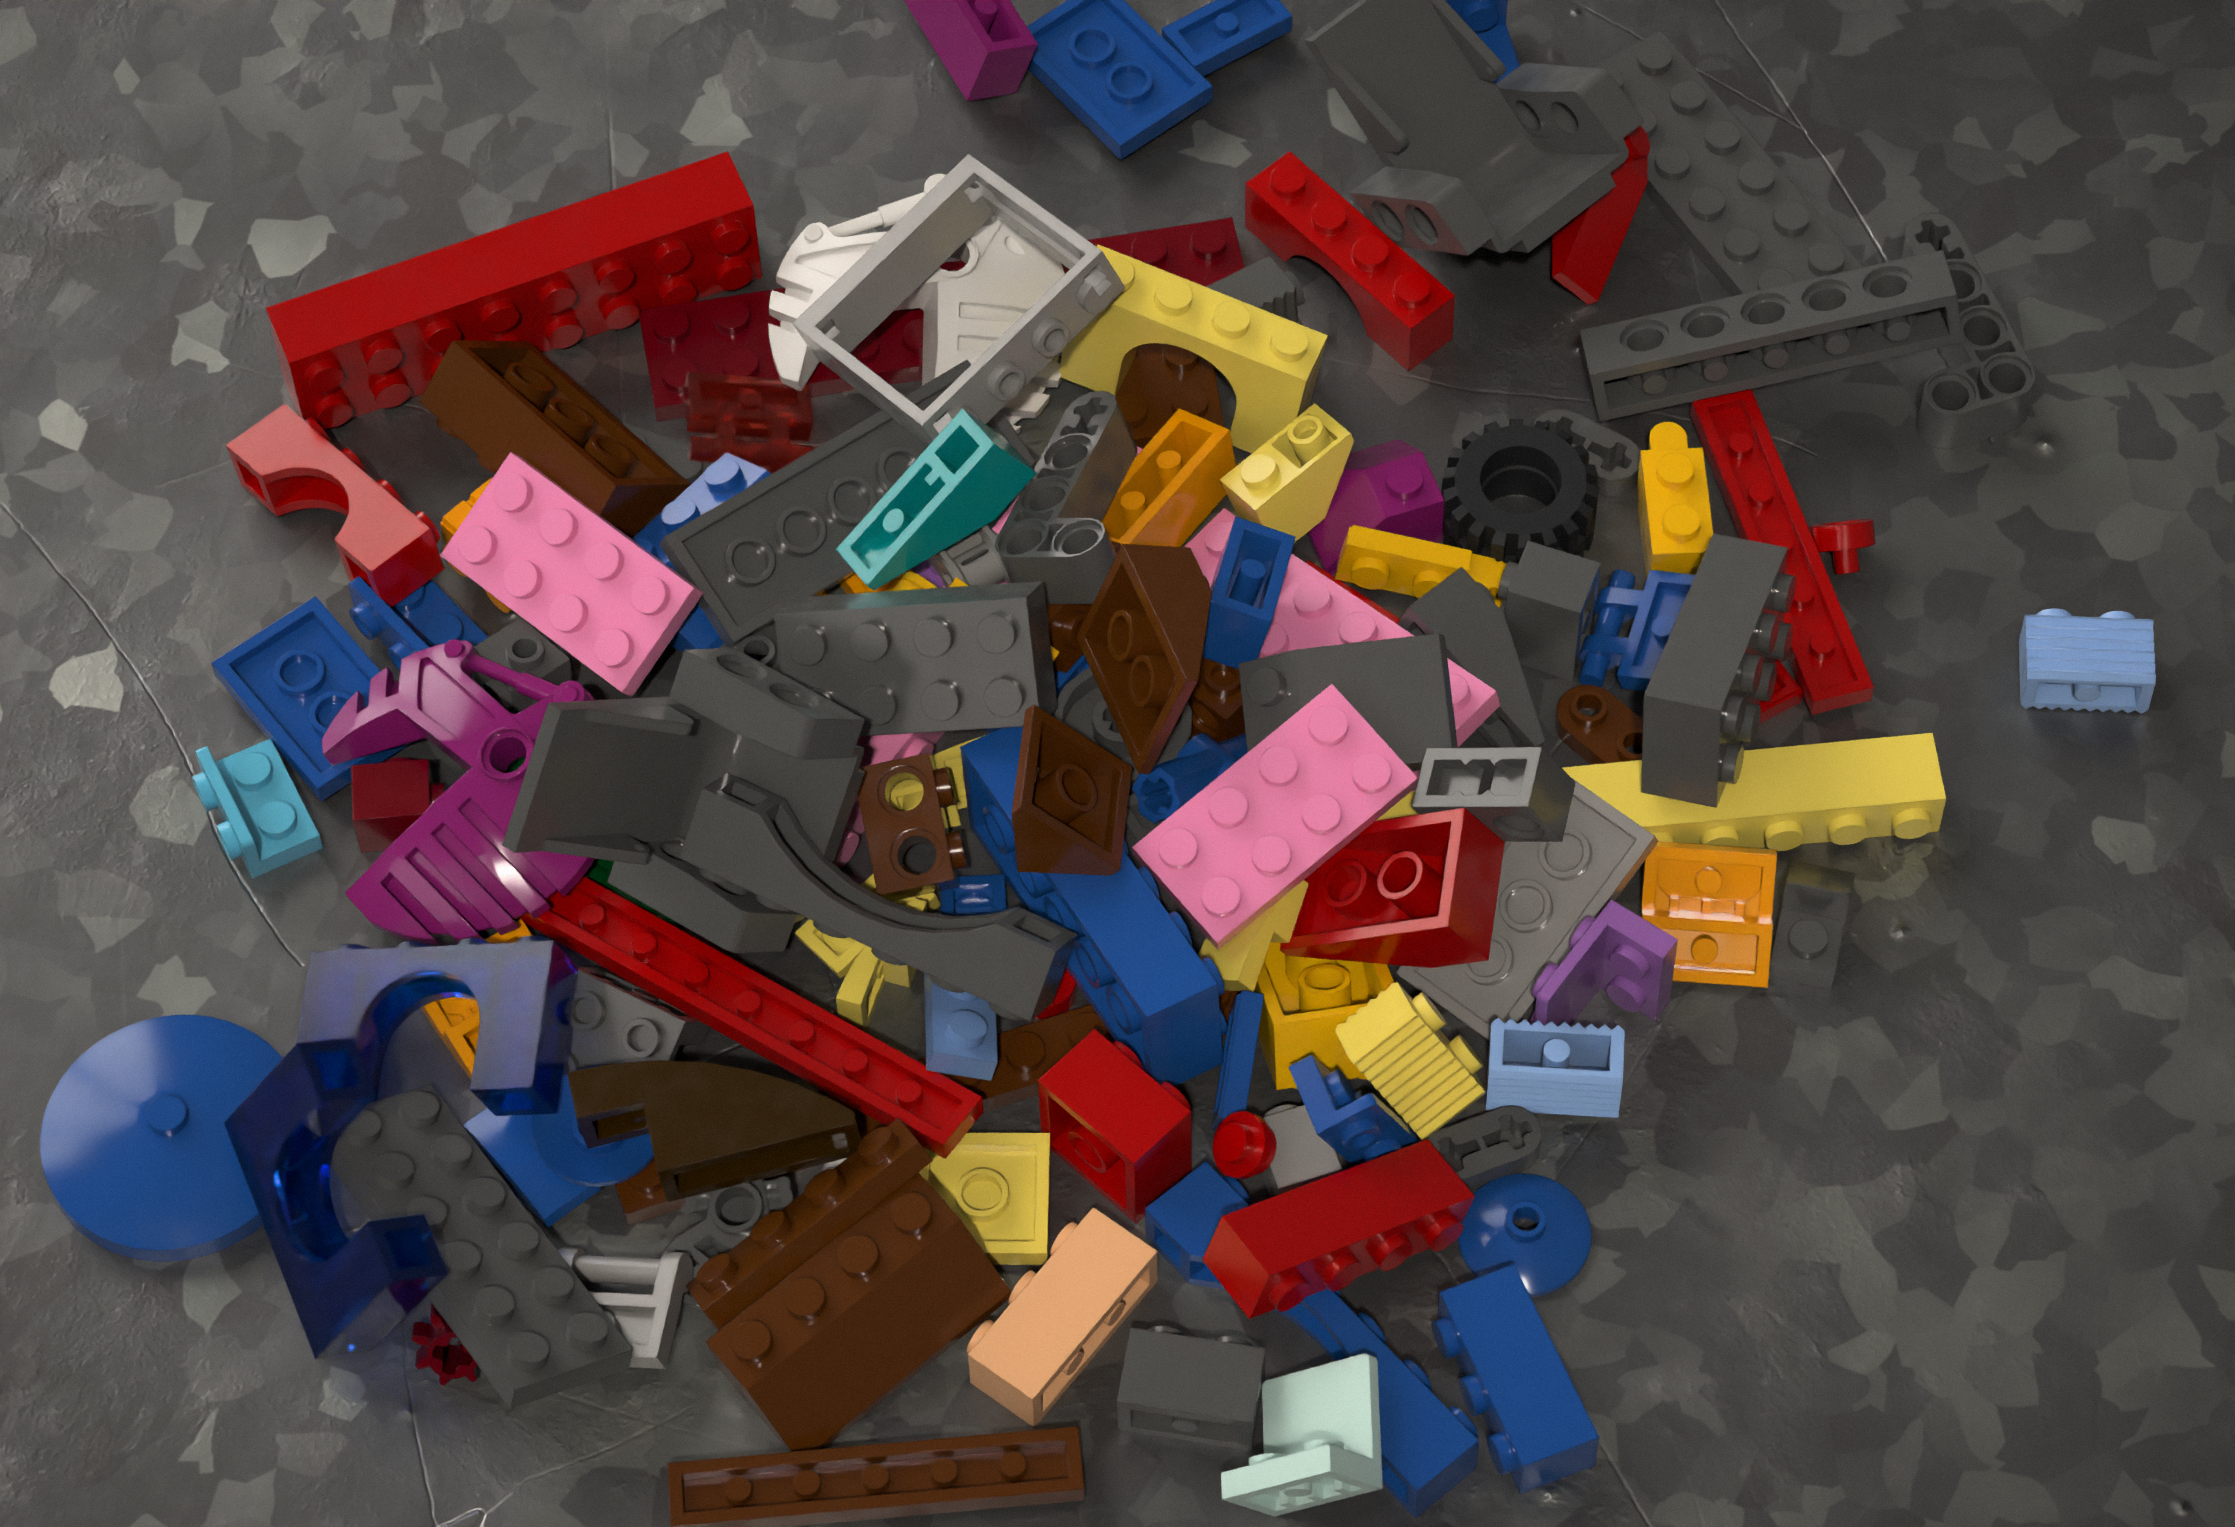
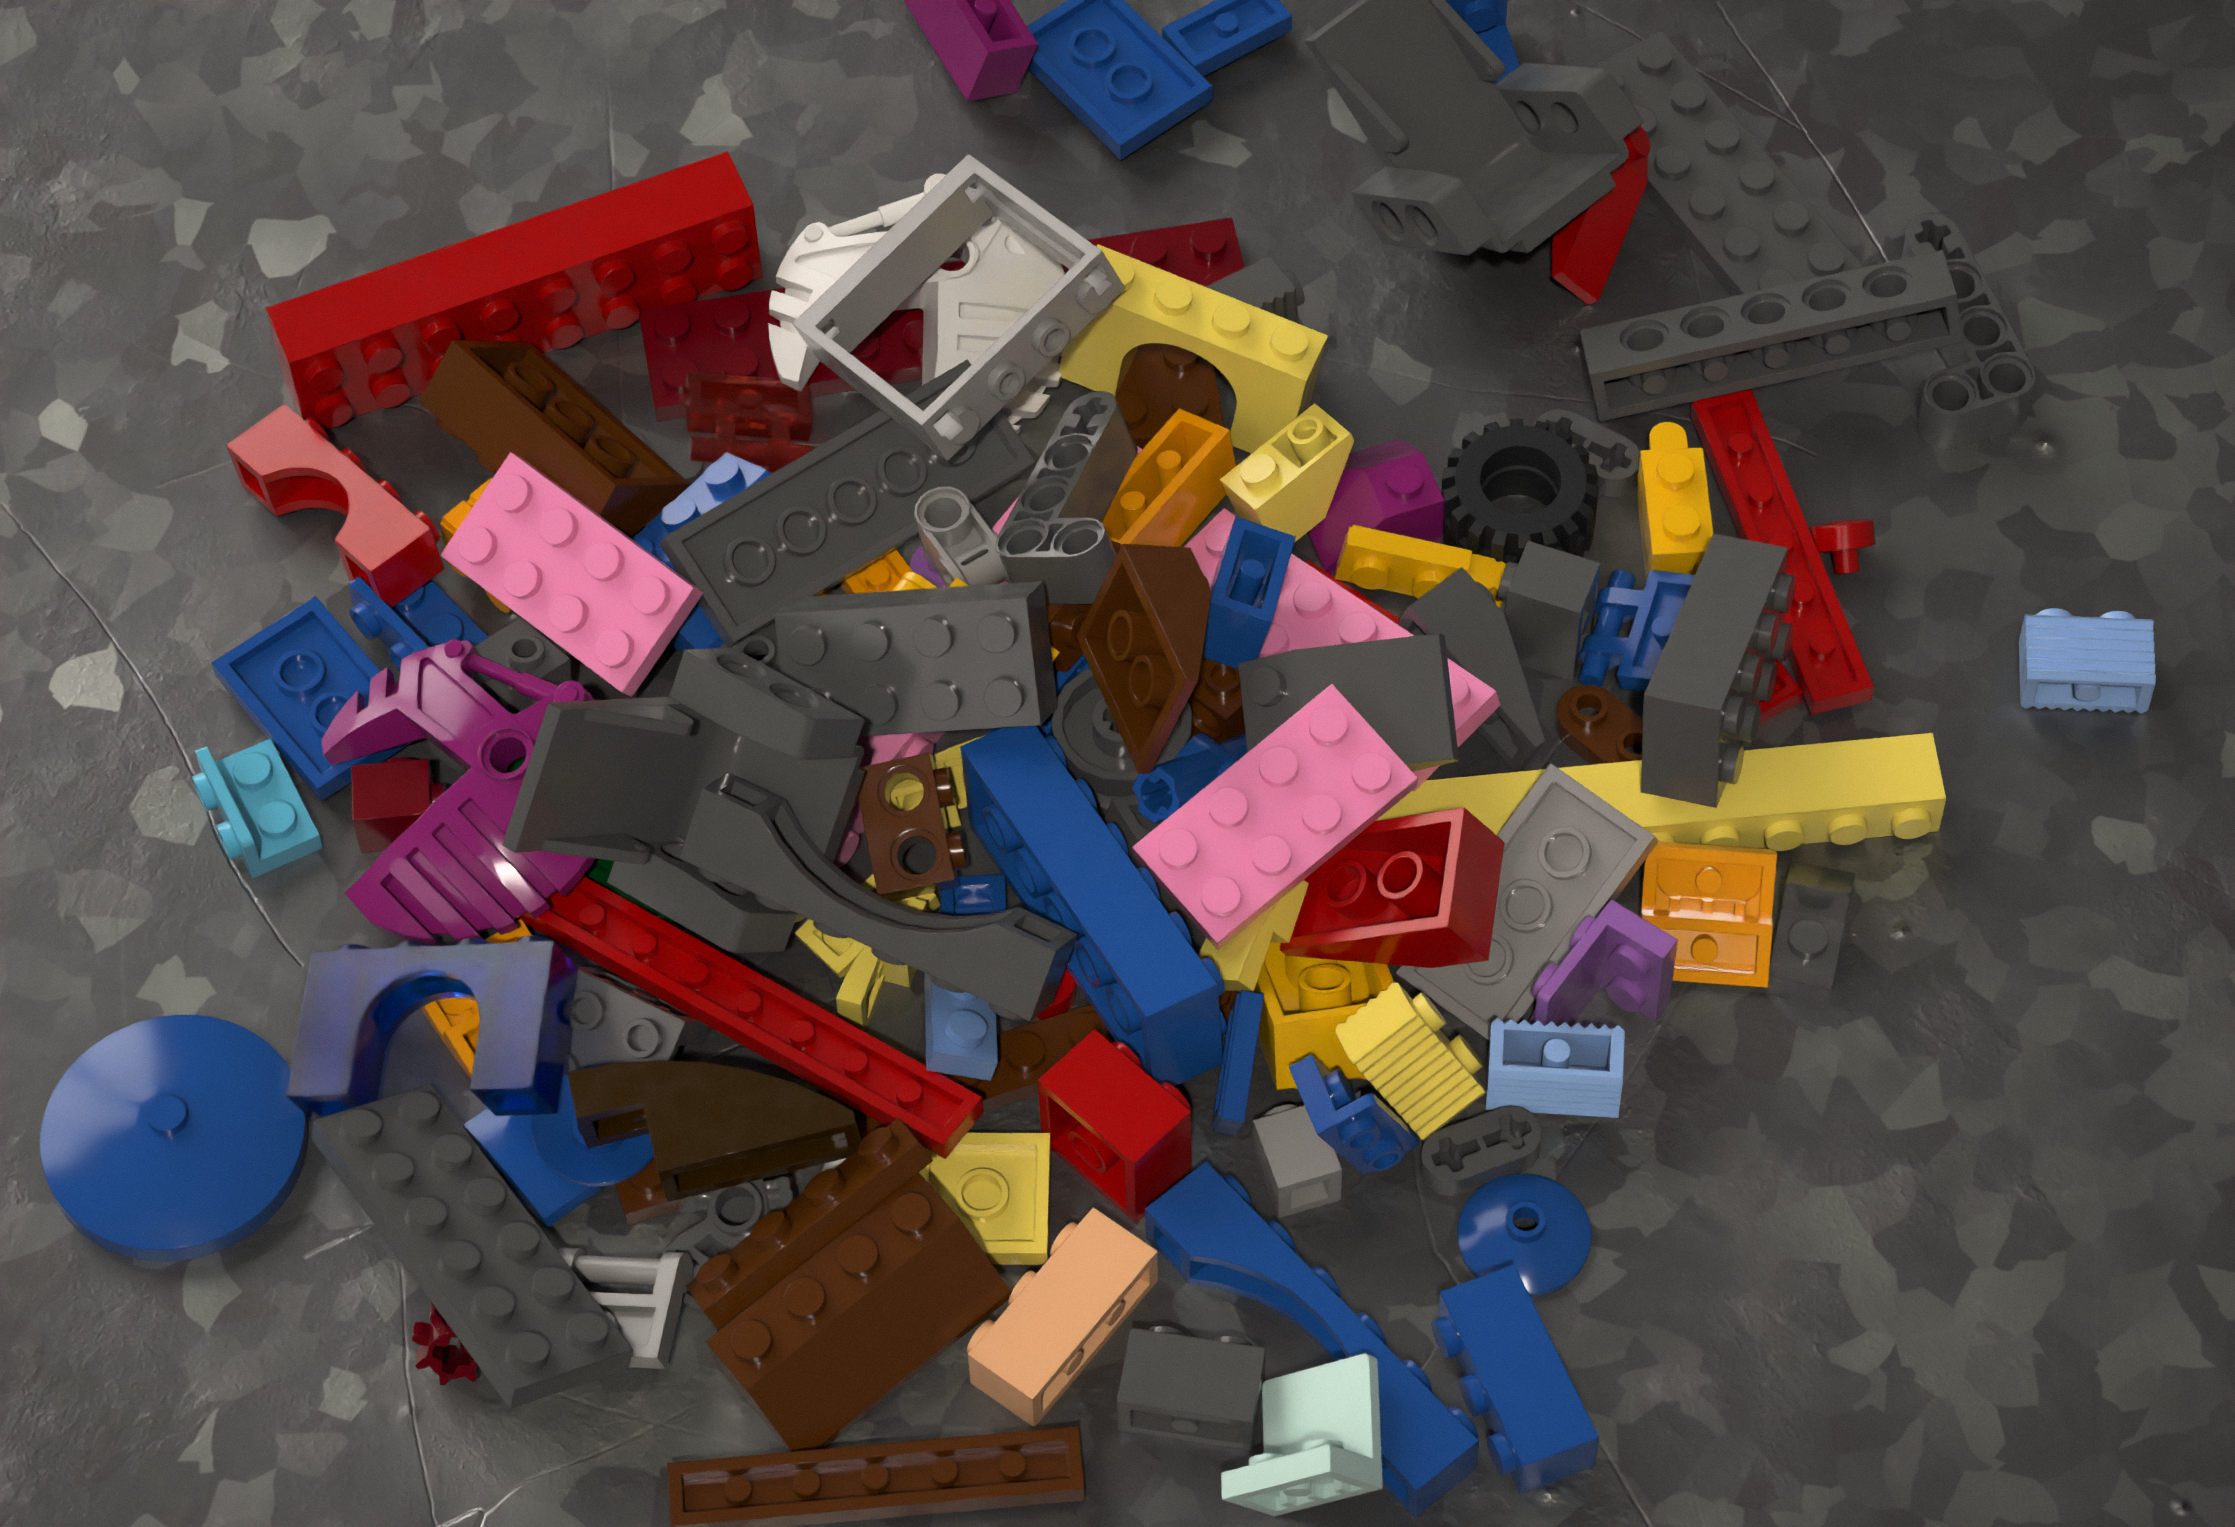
clear blue arch [224,1037,448,1359] -> none
teal slope [836,408,1036,590] -> none
reddish brown slope [1011,705,1132,876] -> none
red brick [1202,1139,1475,1319] -> none
red plate [1213,1111,1276,1179] -> none
red arch [1245,151,1455,372] -> none
dark grey brick [1412,747,1576,842] -> none

